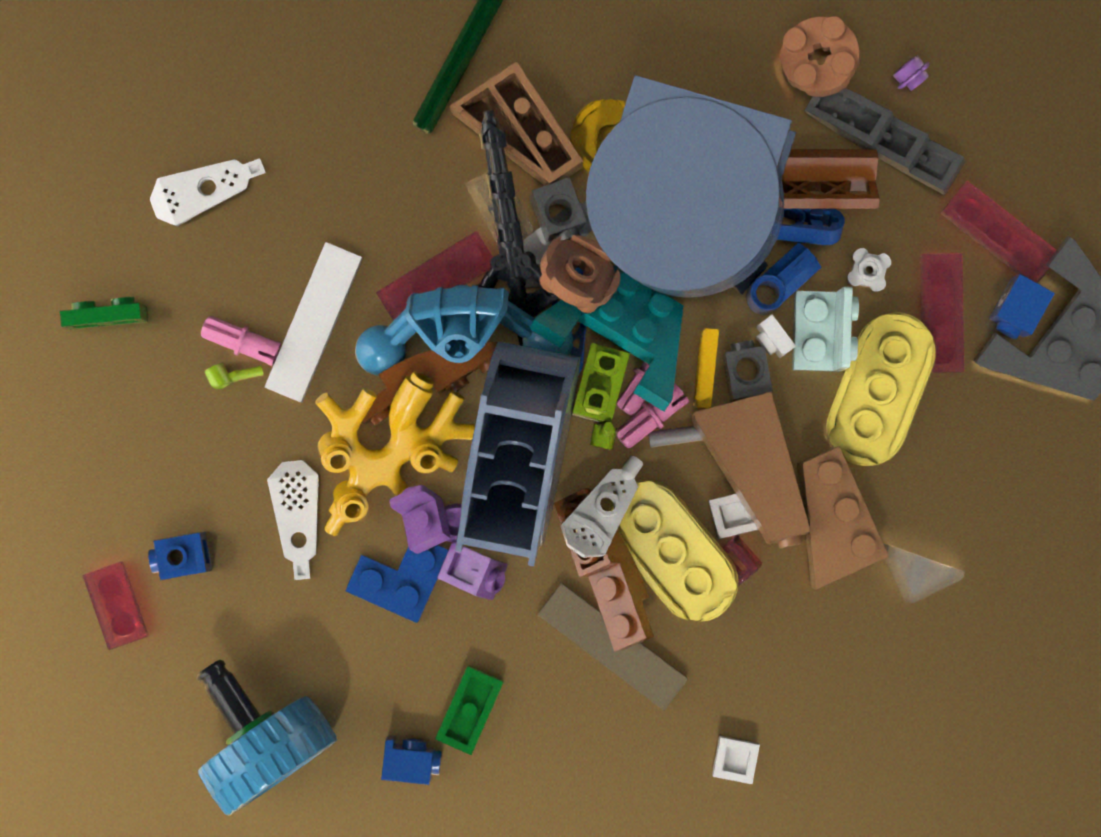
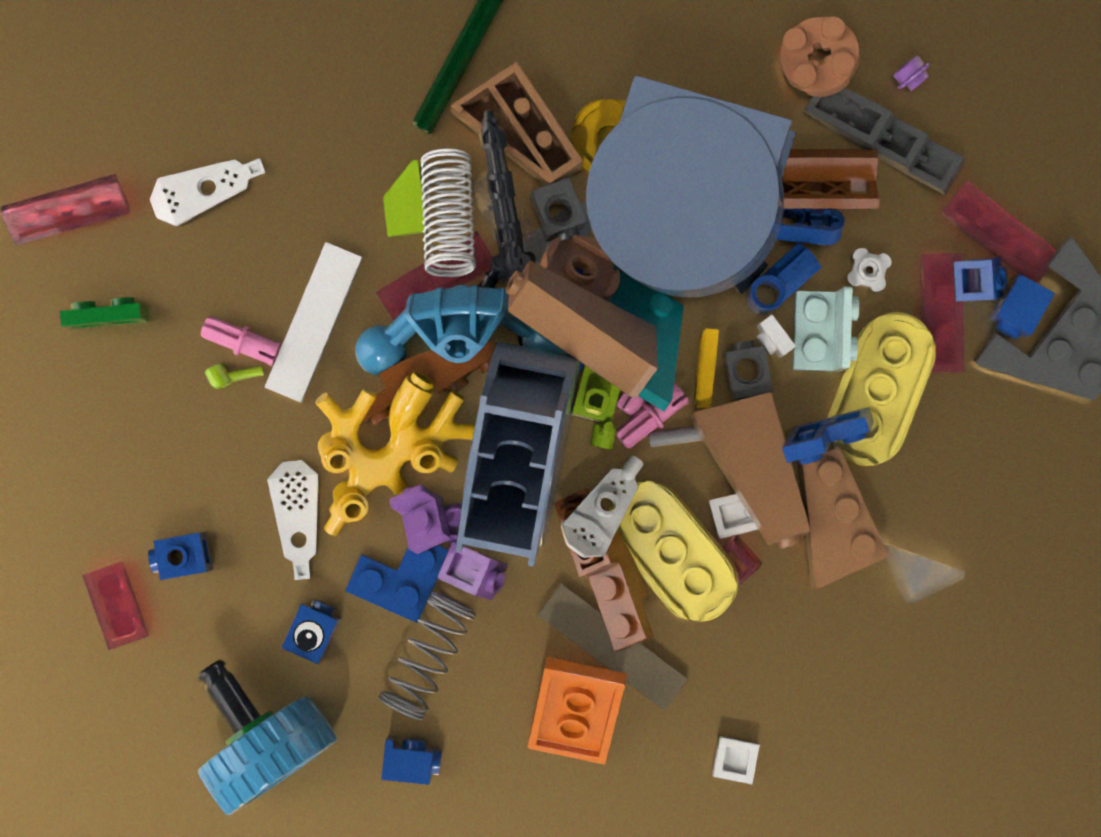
green plate [435,665,504,755] -> none
none -> clear pink plate [1,174,130,246]
none -> blue brick [282,599,341,664]
none -> light grey piece [378,591,476,720]
none -> lime tile [383,160,428,238]
none -> white piece [420,148,476,277]
none -> medium nougat slope [505,260,658,399]
none -> orange plate [528,657,627,765]
none -> blue plate [782,407,874,464]
none -> blue brick [954,257,1007,302]

